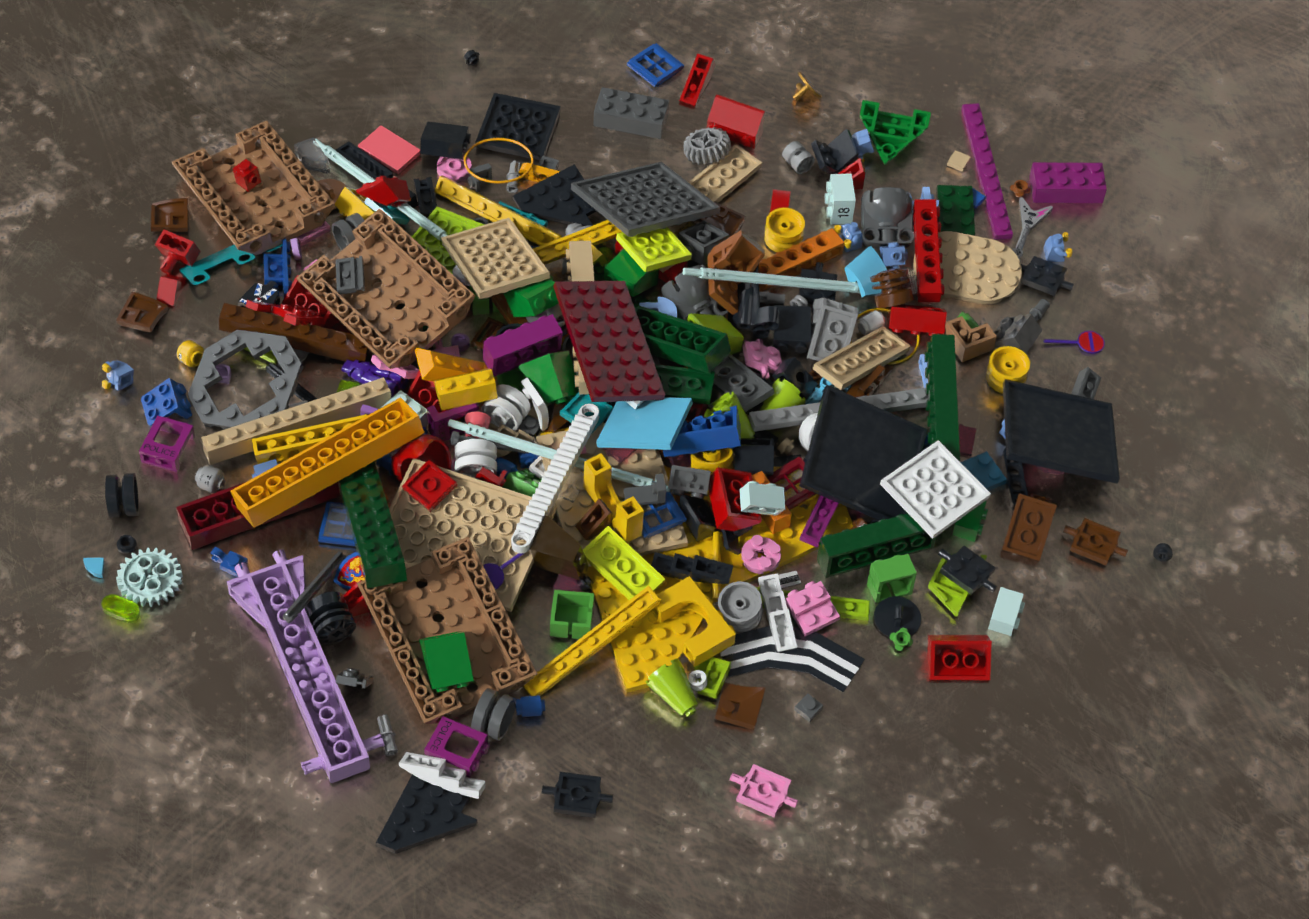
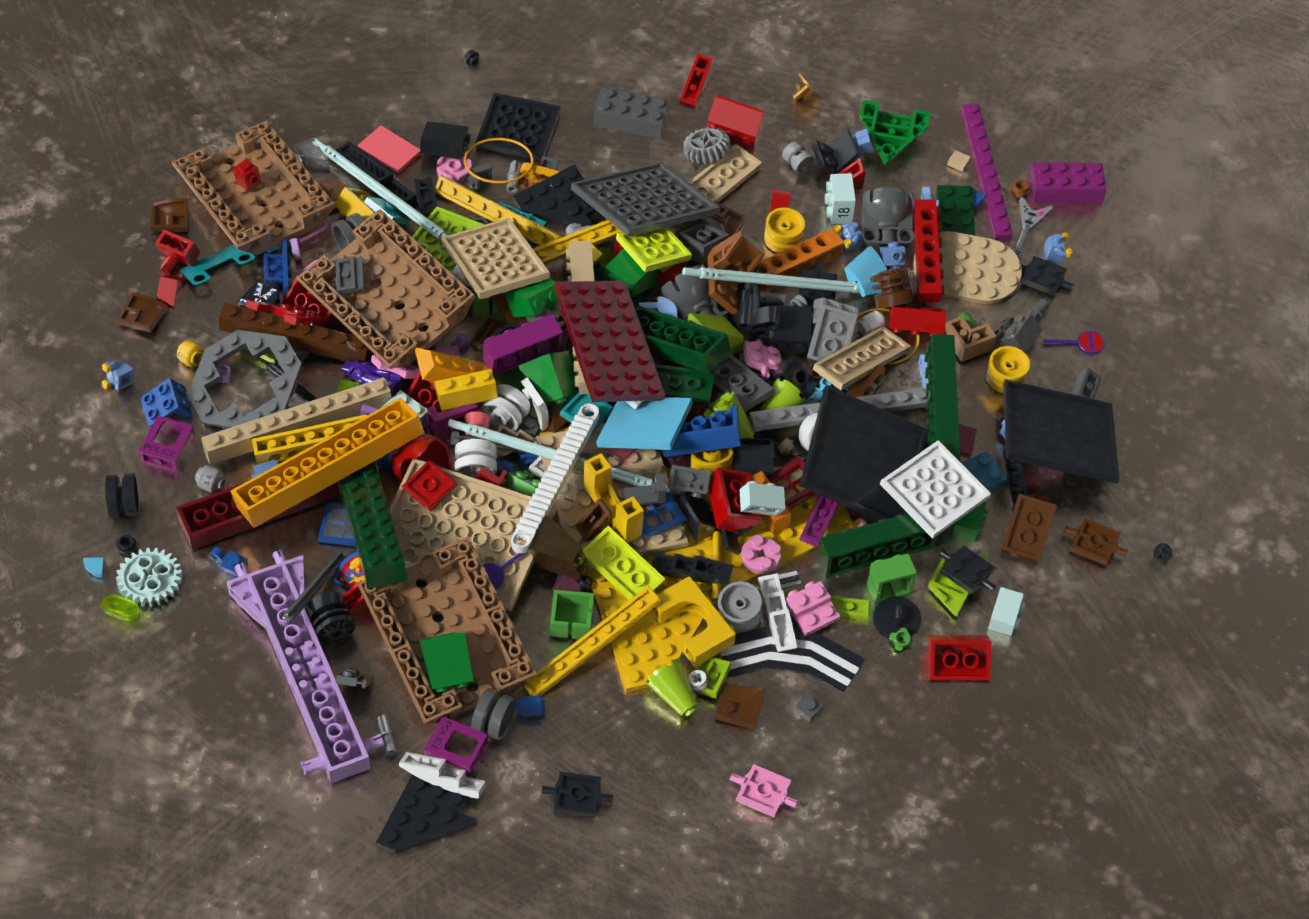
red slope [356,176,411,207] -> none
blue piece [627,43,684,87] -> none

